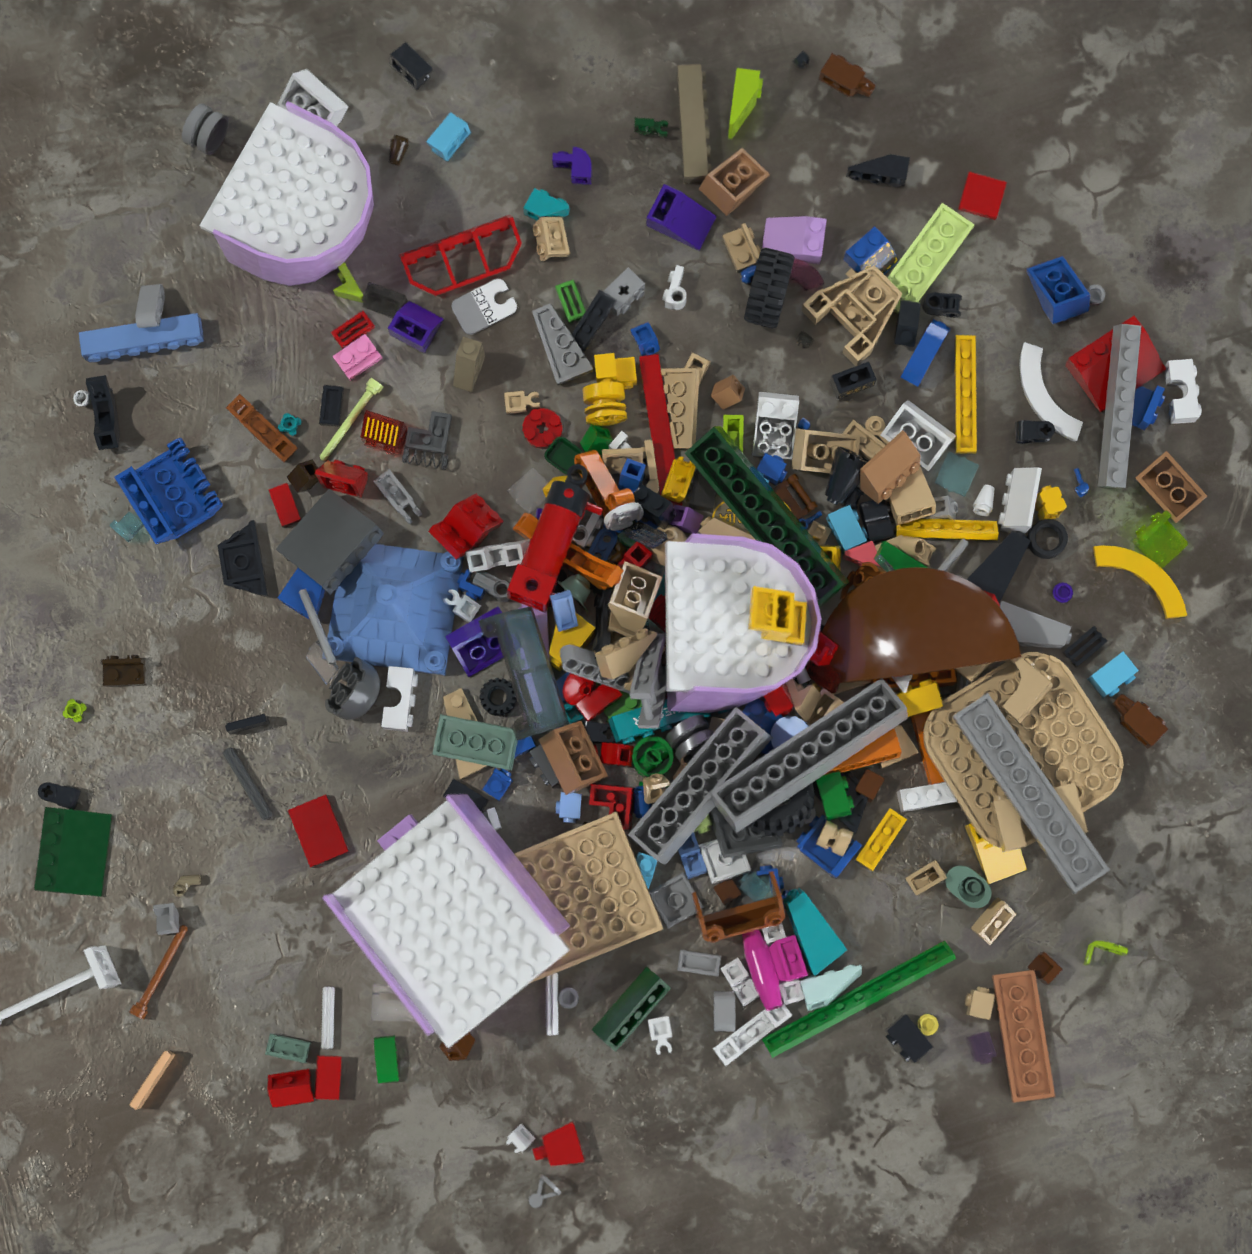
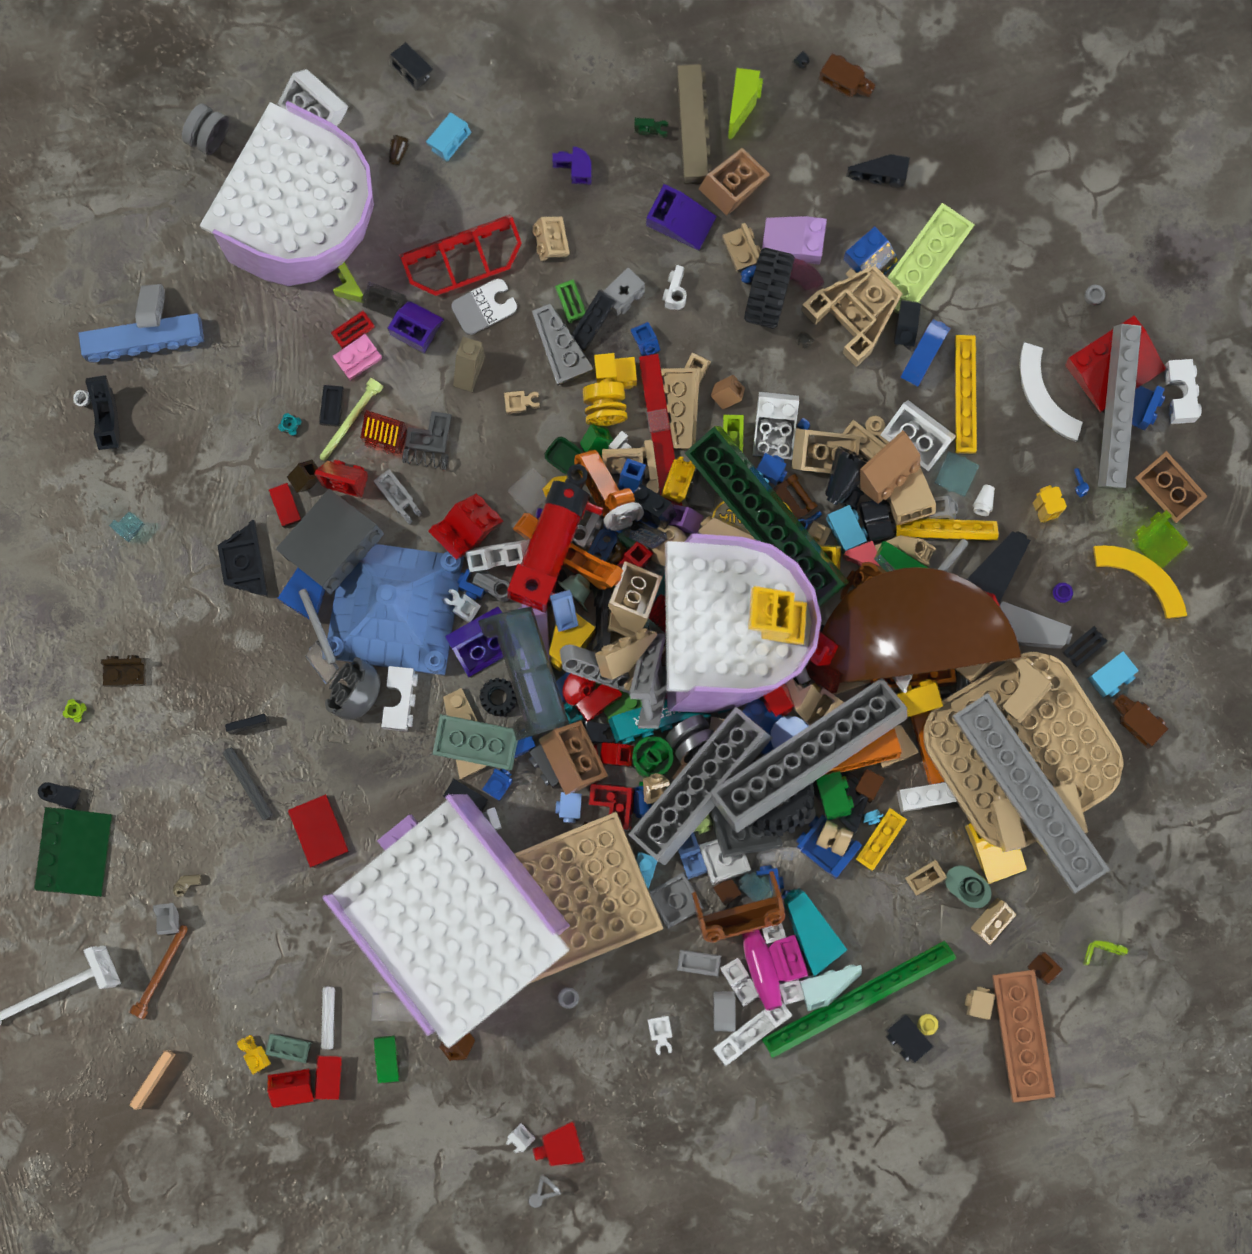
blue slope [115,438,223,544] -> none
dark orange slope [226,394,298,463] -> none
red plate [522,408,563,449] -> none
teal slope [523,188,570,221] -> none
white axle [546,973,558,1035] -> none
dark green brick [592,967,671,1052] -> none
black brick [830,362,877,400] -> none
black piece [922,292,962,318] -> none
red tile [958,172,1007,220] -> none
clear purple brick [966,1031,997,1065] -> none
white slope [998,467,1042,534] -> none
black piece [1015,420,1055,444] -> none
blue slope [1027,256,1090,324] -> none
black tyre [1027,519,1068,559] -> none
none -> yellow plate [237,1035,271,1075]
none -> clear tile [646,409,669,433]
none -> medium azure plate [862,809,883,826]

